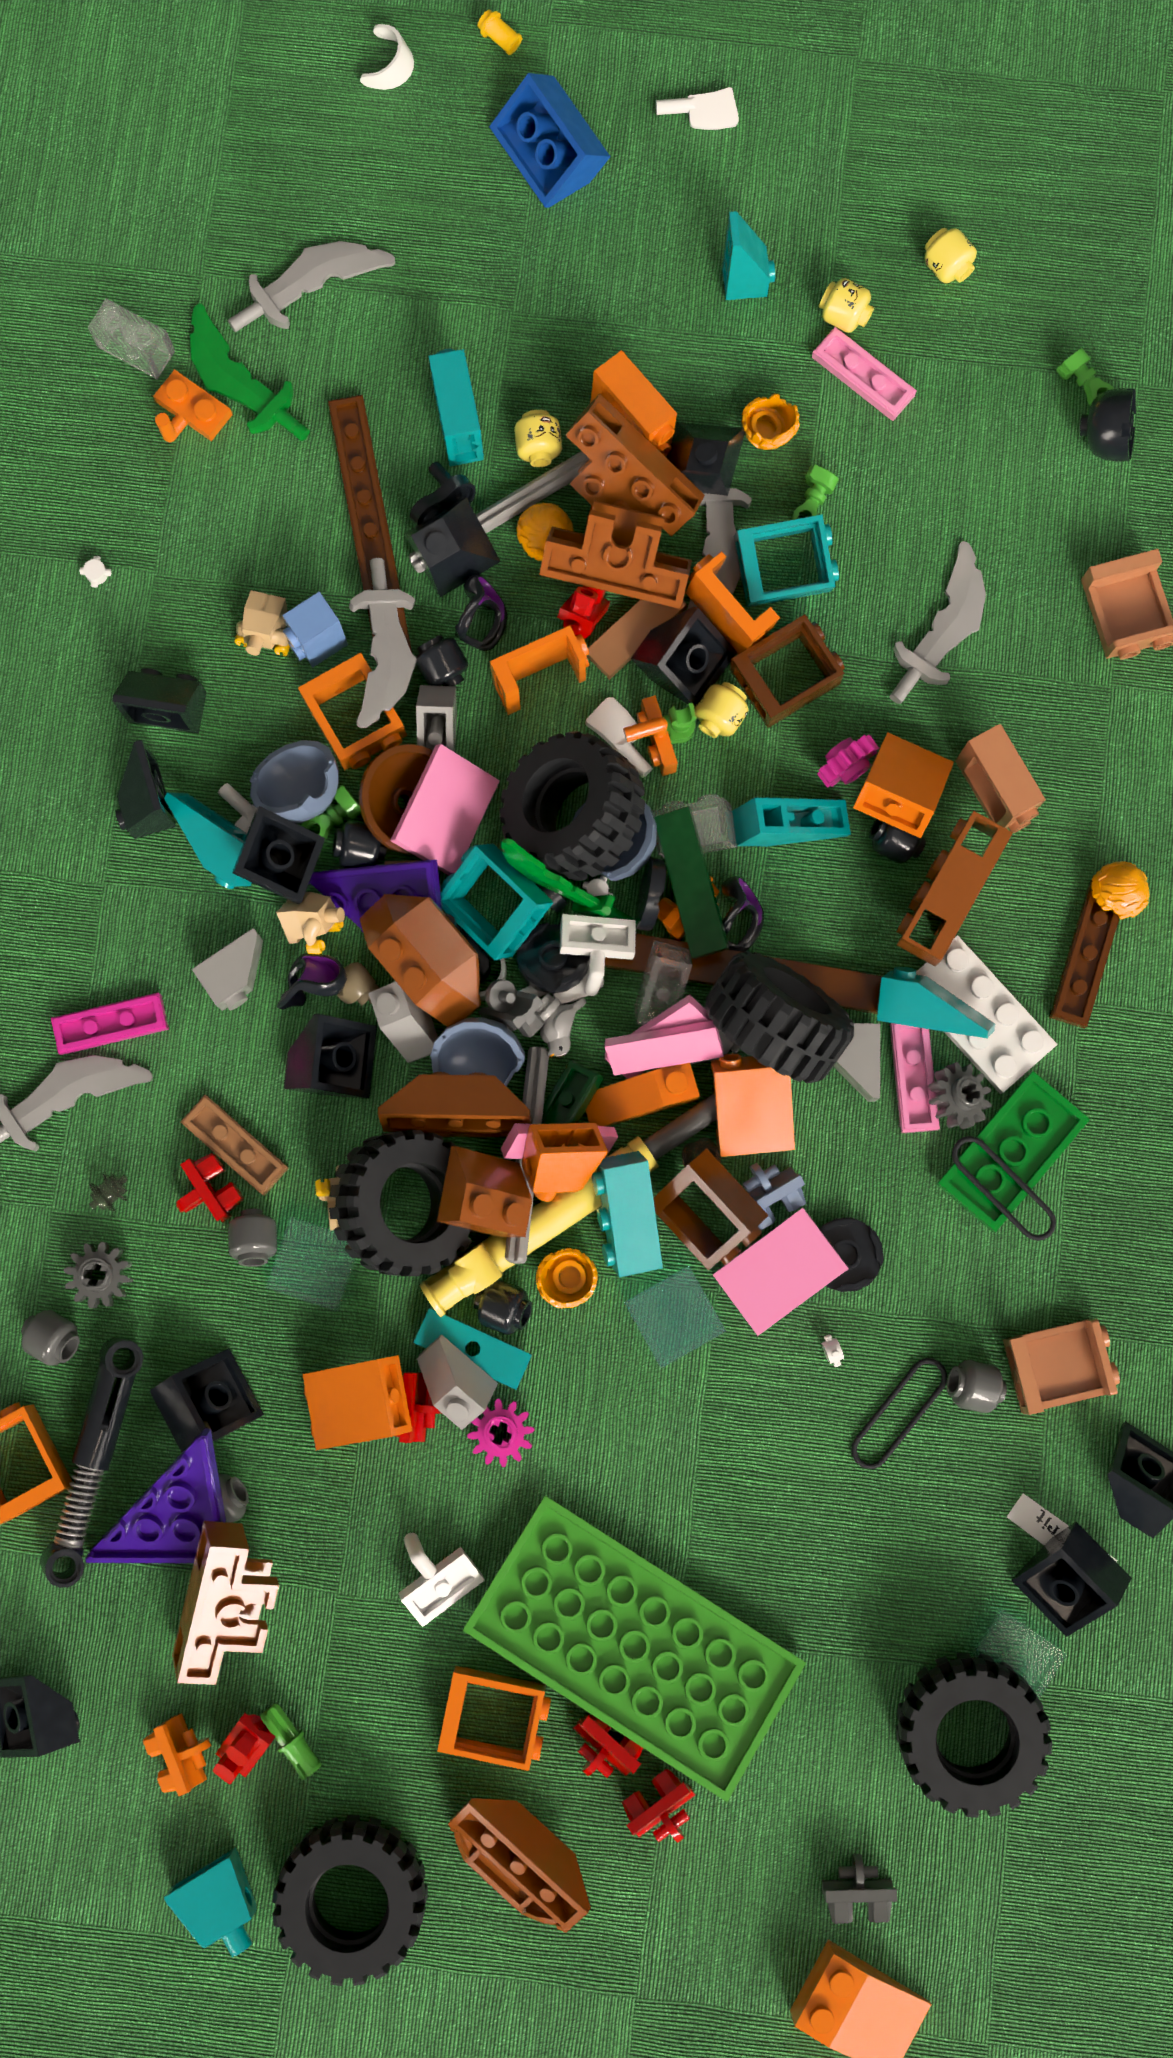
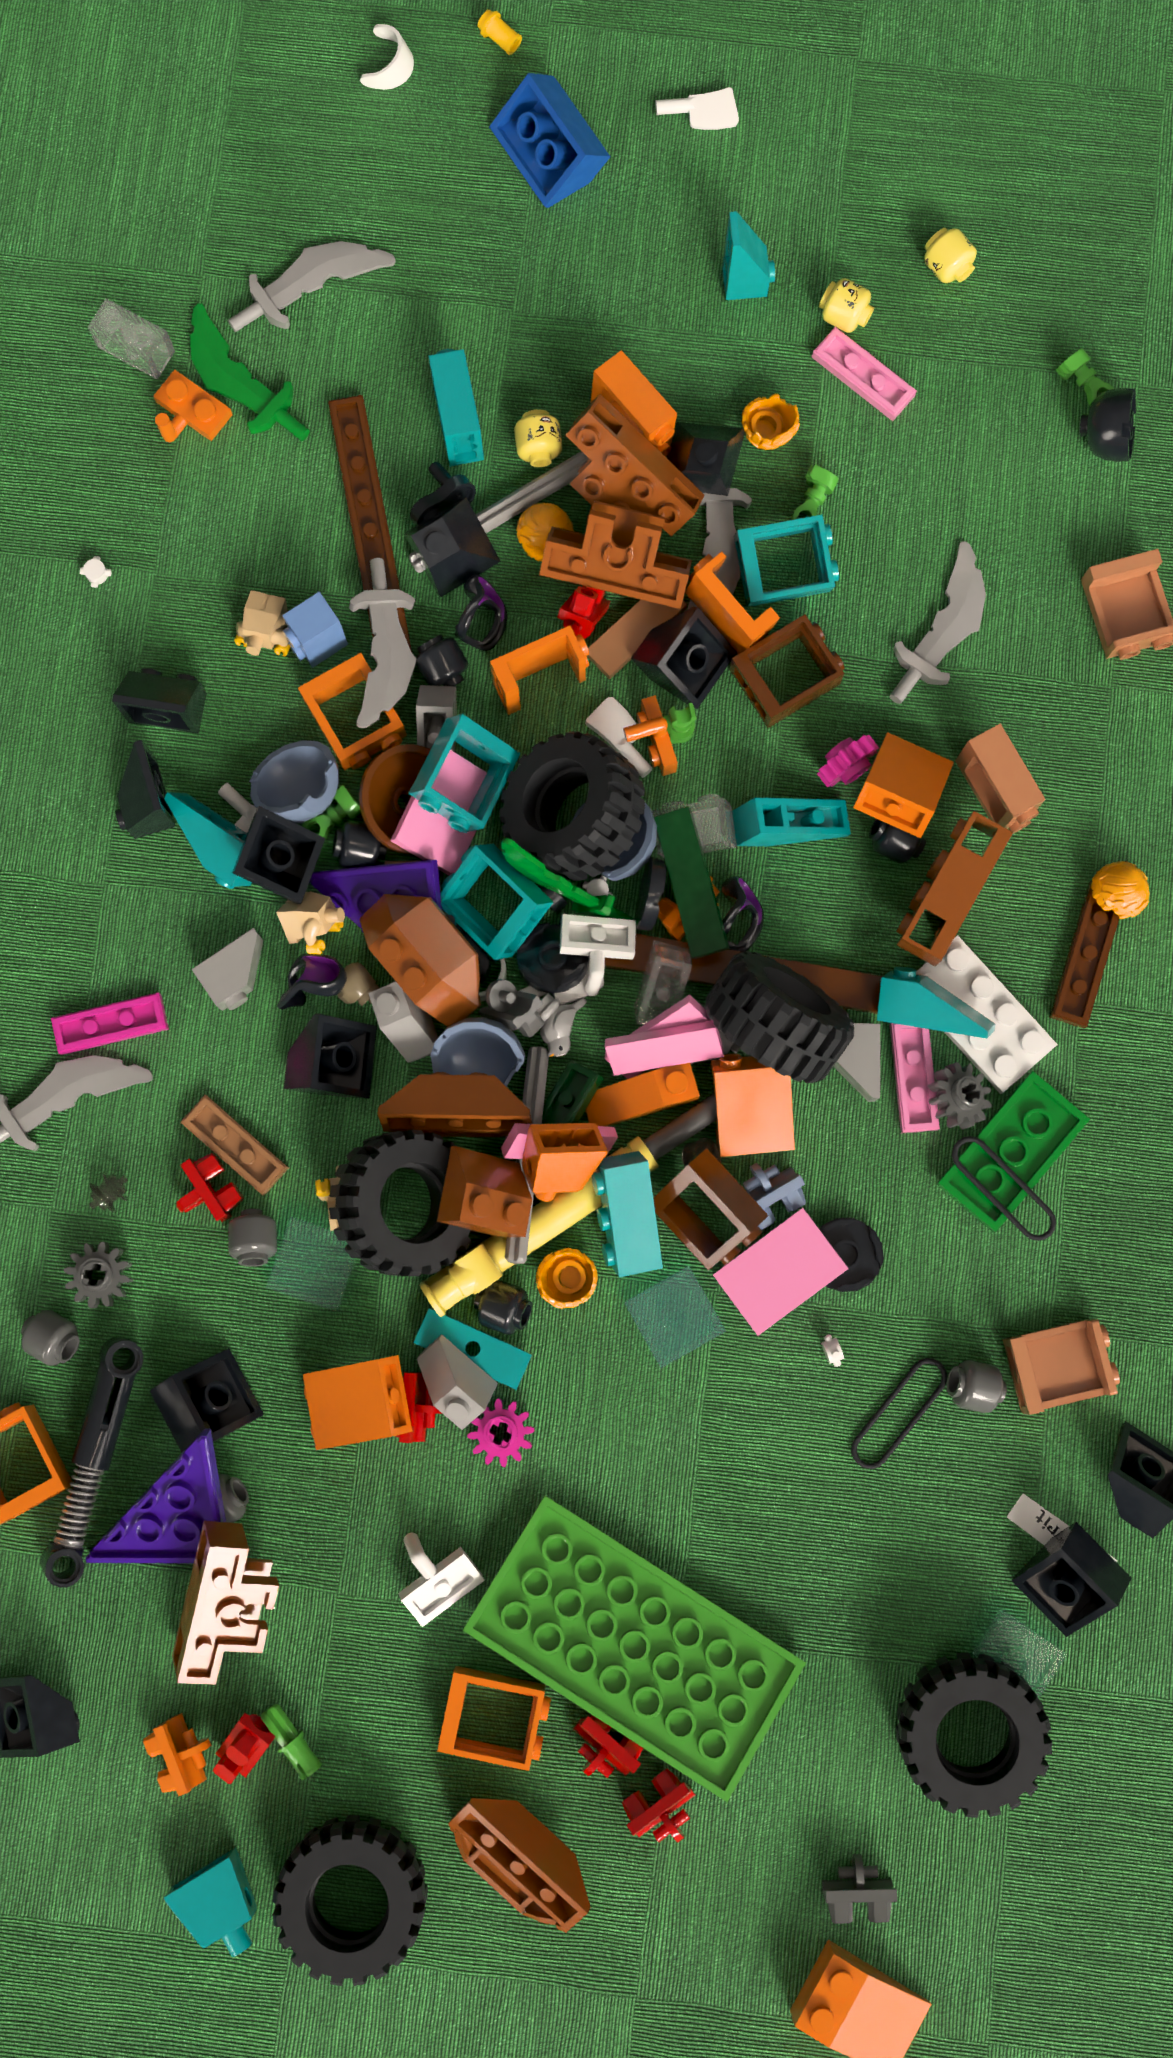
light yellow head [695,682,749,738] -> none
none -> teal window [408,713,520,833]

